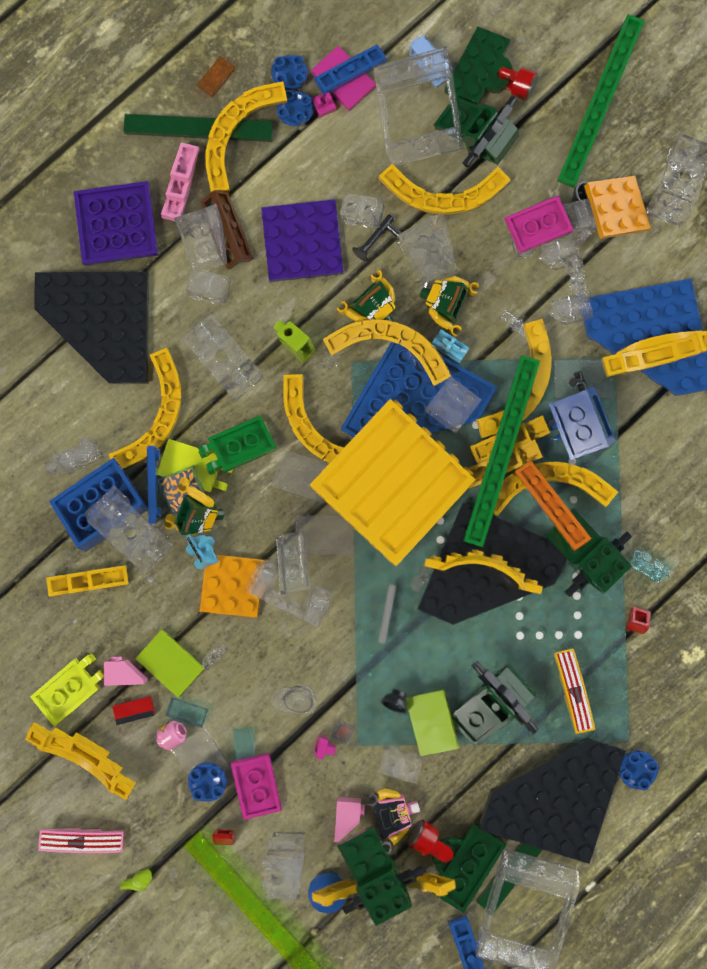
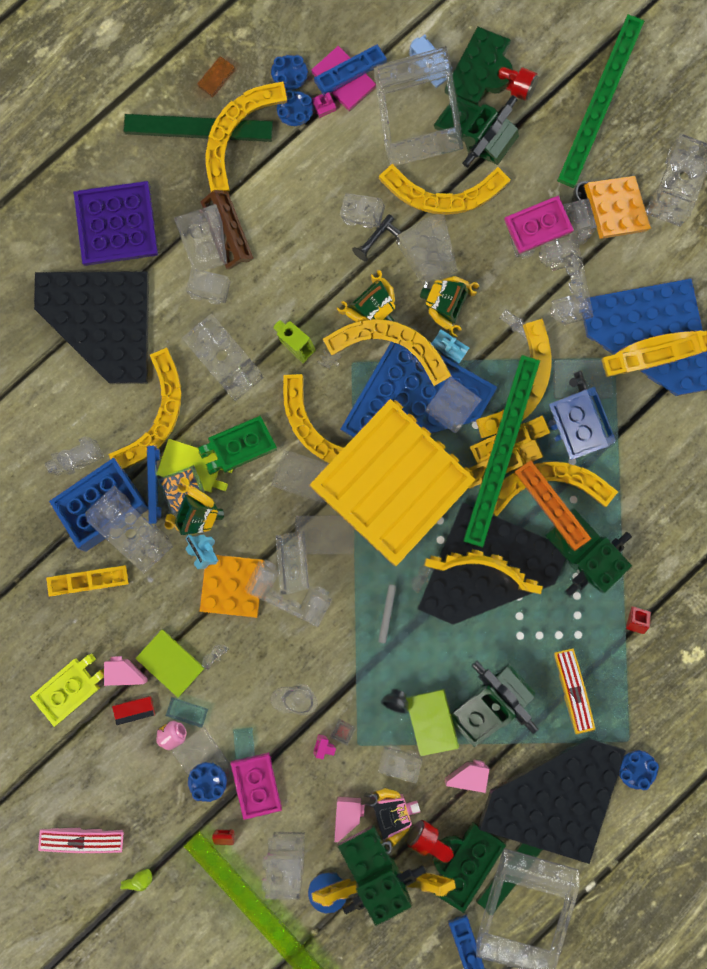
yellow piece [25,722,136,800] -> none
bright pink slope [161,143,199,223] -> none
dark purple plate [261,199,344,282] -> none
clear light blue hinge [628,549,670,583] -> none
none -> bright pink slope [445,760,489,793]

